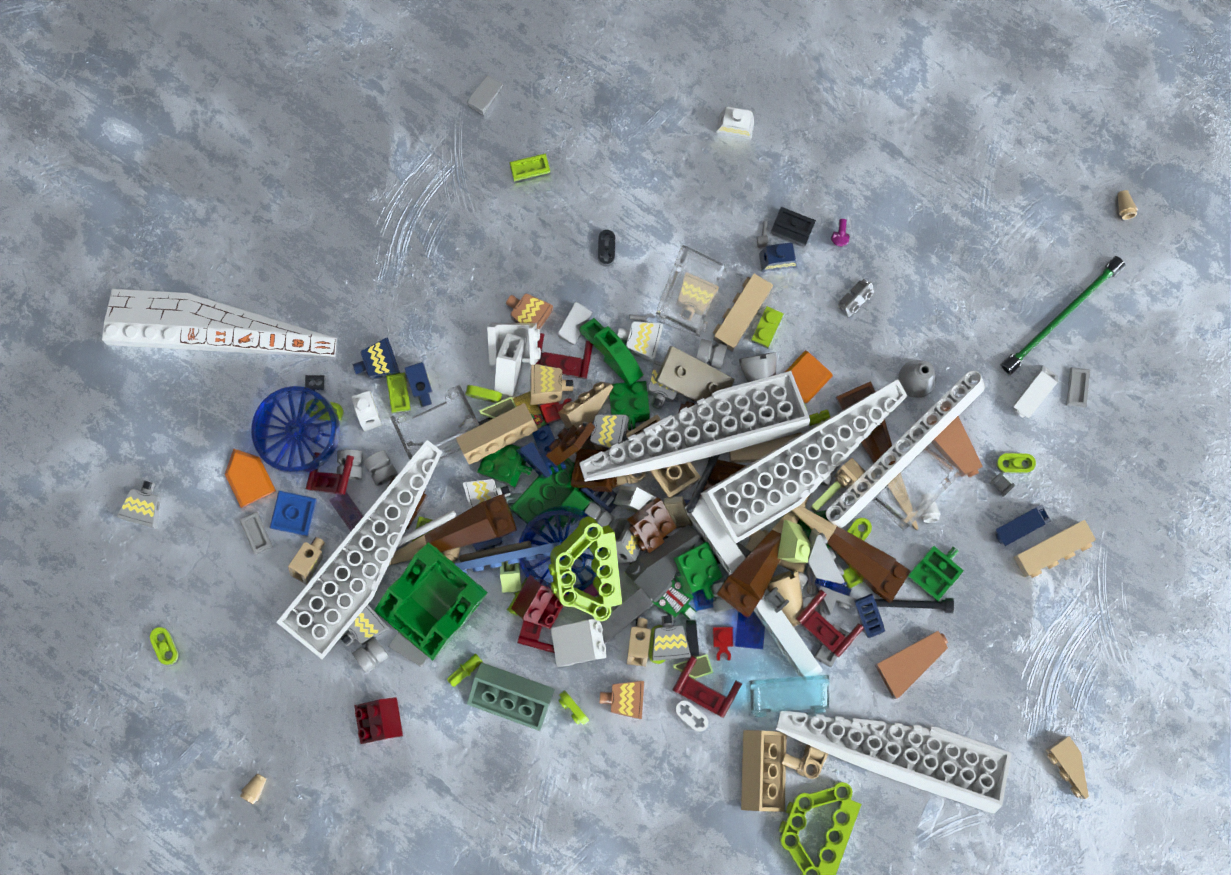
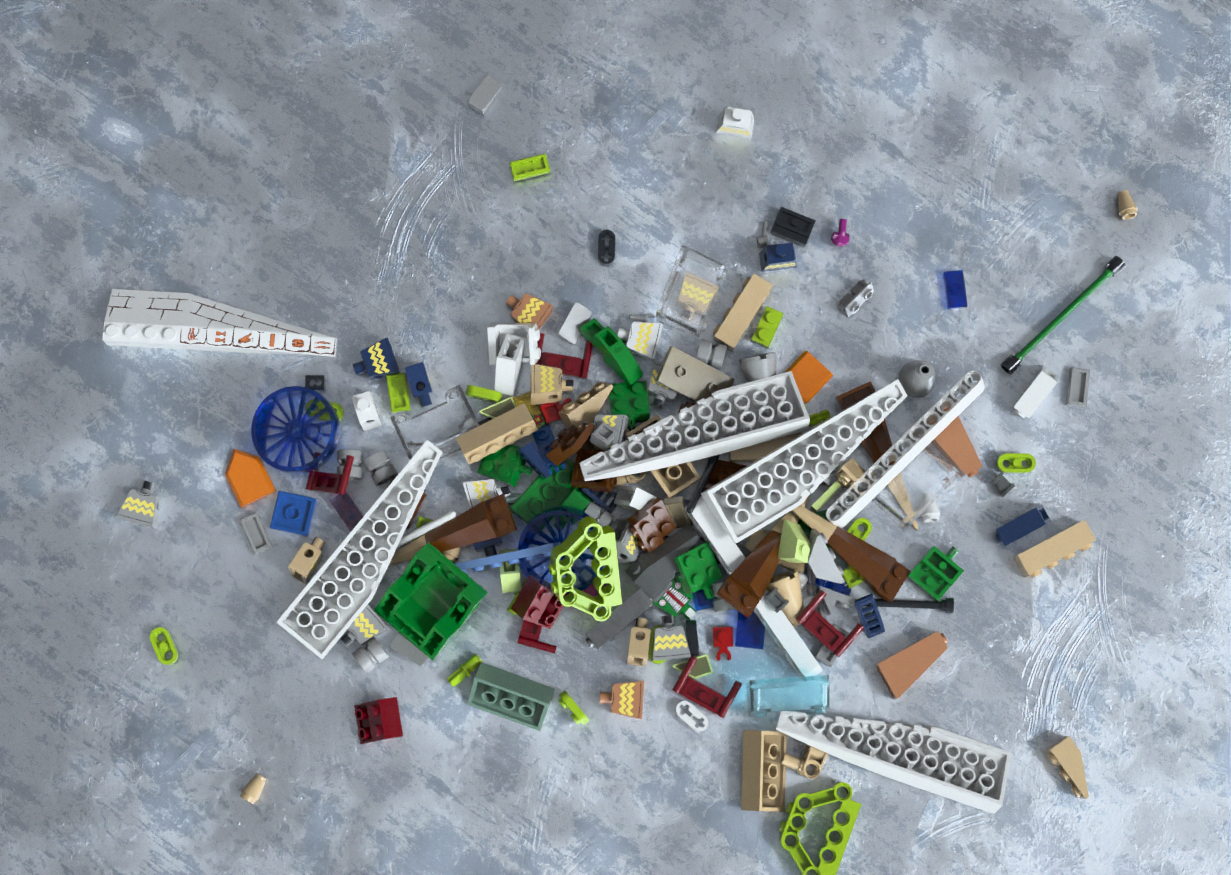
dark tan bar [459,541,532,562] -> none
white panel [551,620,606,667] -> none
none -> light grey slope [590,422,618,451]
none -> clear blue plate [943,270,968,310]

